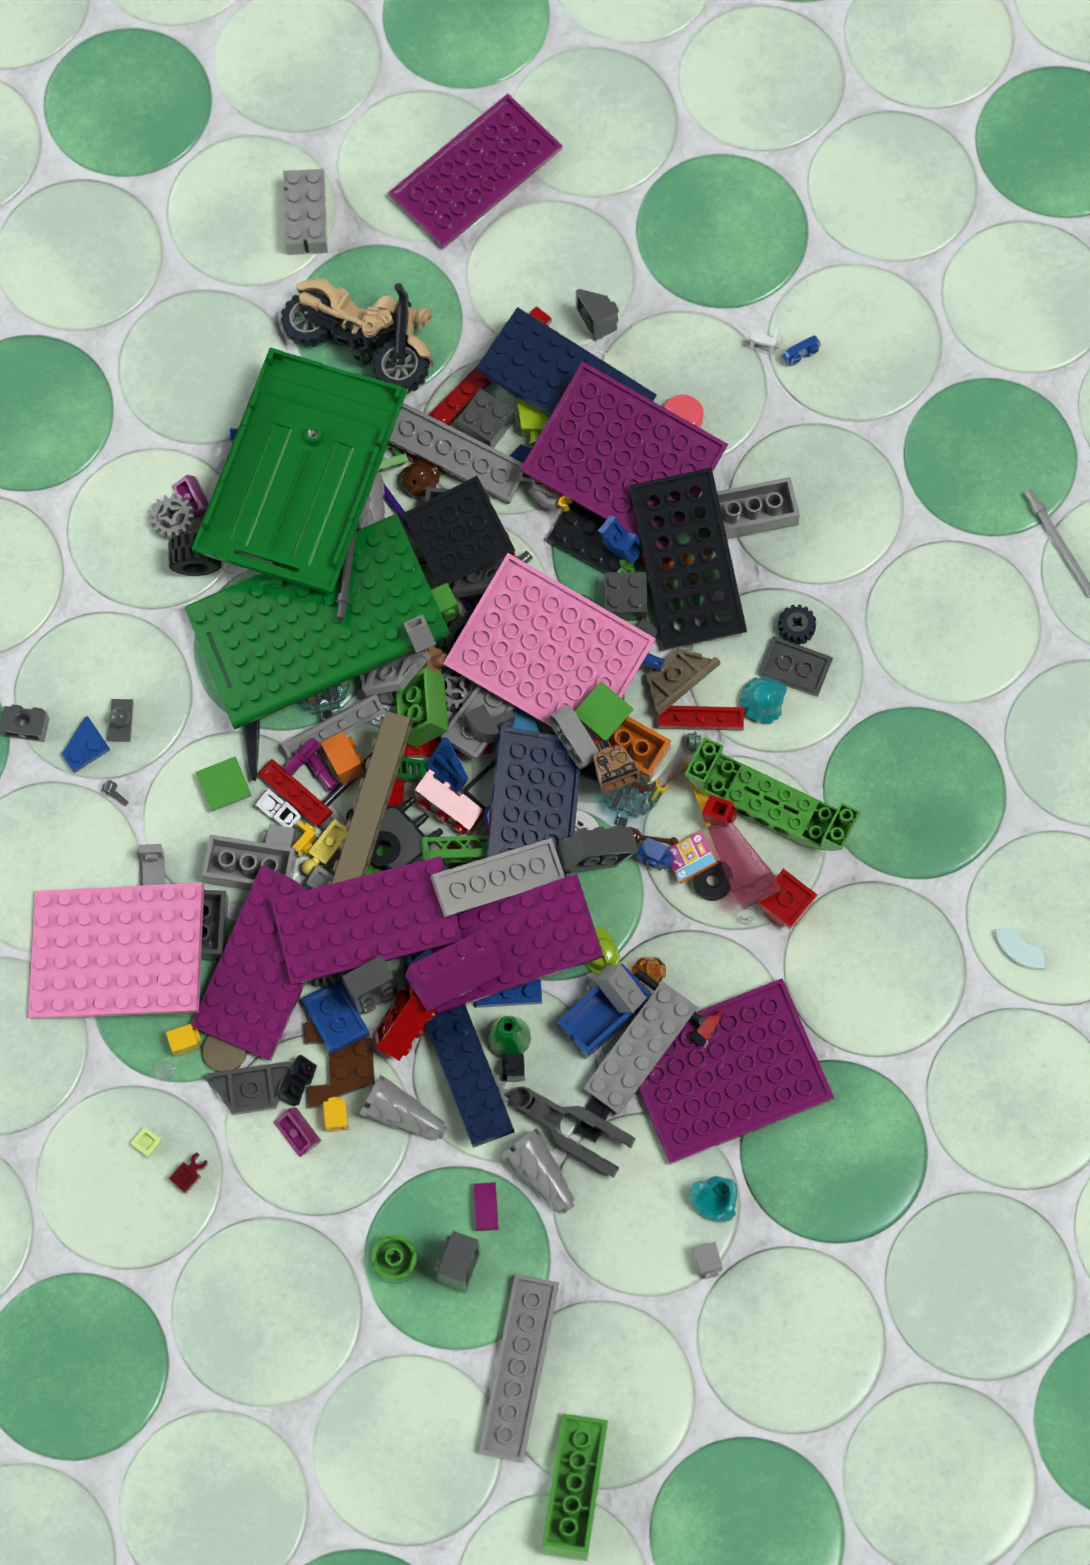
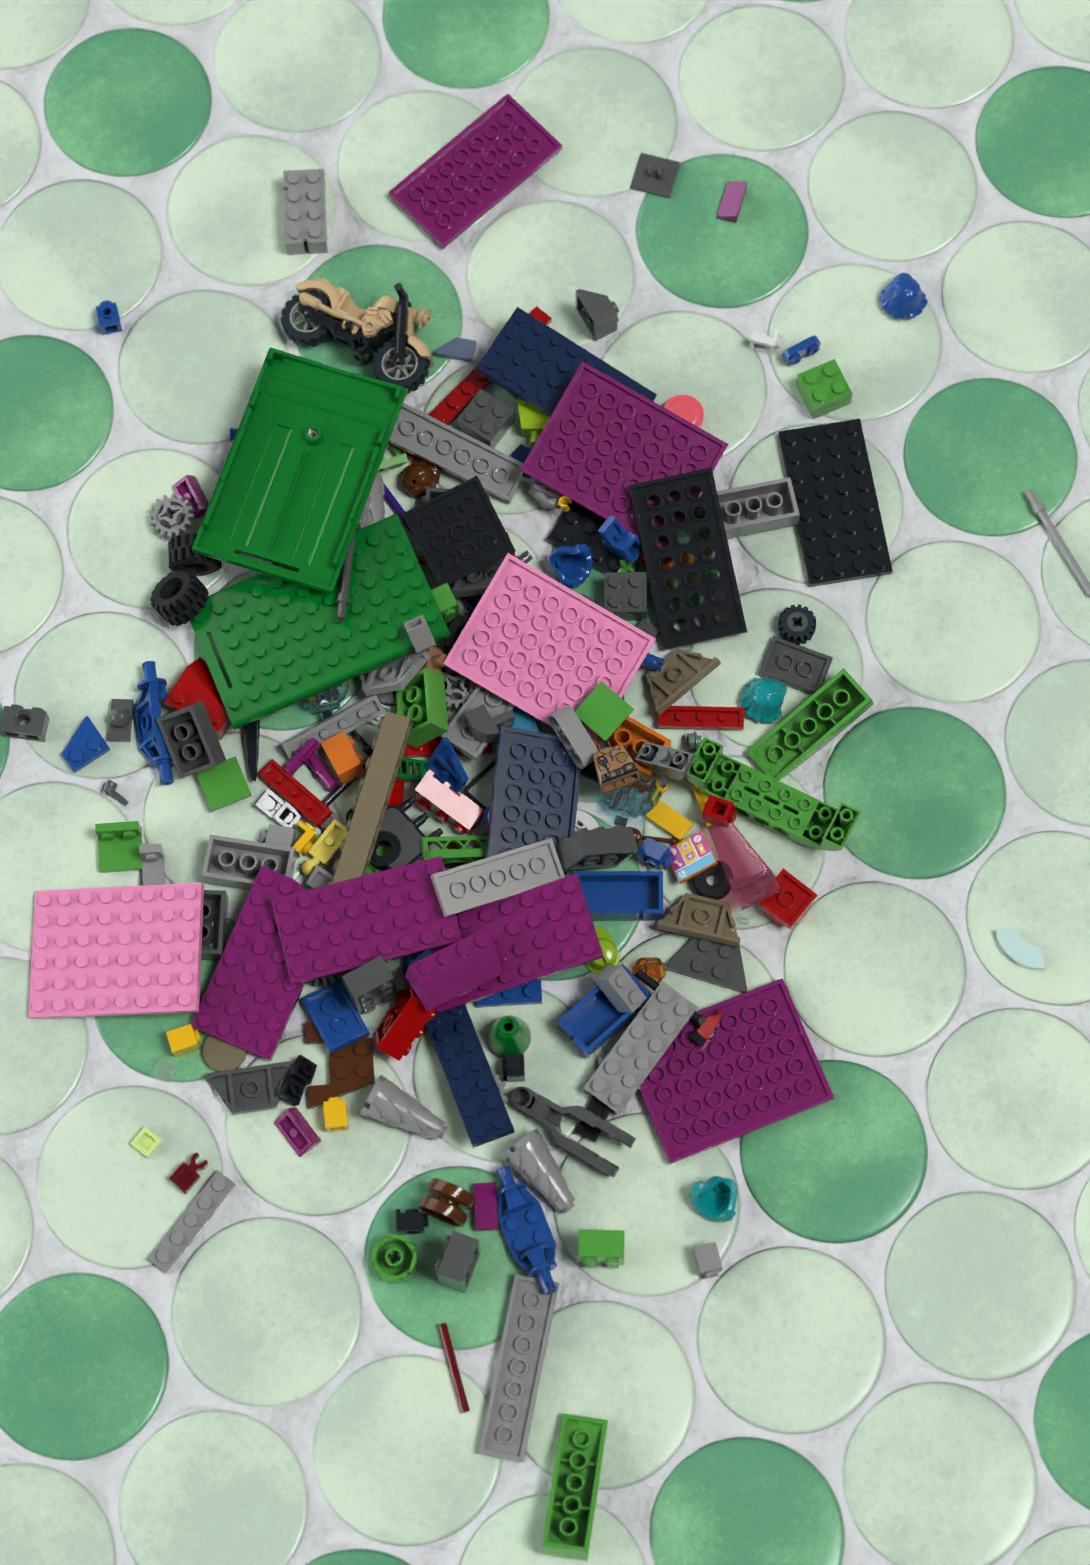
none -> bright green bracket [95,821,142,872]
none -> blue brick [96,300,122,335]
none -> blue plate [133,661,174,785]
none -> light grey plate [148,1170,236,1274]
none -> black tyre [150,569,209,626]
none -> dark grey brick [156,700,226,779]
none -> red wedge [164,657,231,740]
none -> black piece [349,730,374,756]
none -> black brick [396,1209,429,1235]
none -> reddish brown wheel [419,1178,476,1228]
none -> sand blue tile [435,337,477,362]
none -> dark red bar [438,1323,470,1413]
none -> blue plate [496,1166,557,1295]
none -> blue hair [549,543,594,589]
none -> blue piece [576,871,663,920]
none -> bright green brick [579,1229,625,1268]
none -> dark grey piece [631,153,680,198]
none -> dark grey slope [635,741,695,781]
none -> yellow tile [646,799,693,842]
none -> dark tan wing [657,893,740,947]
none -> dark grey wing [666,937,747,993]
none -> magenta slope [717,181,748,223]
none -> bright green slope [747,668,874,781]
none -> black plate [778,419,893,587]
none -> bright green brick [796,359,853,419]
none -> blue hair [879,273,928,320]

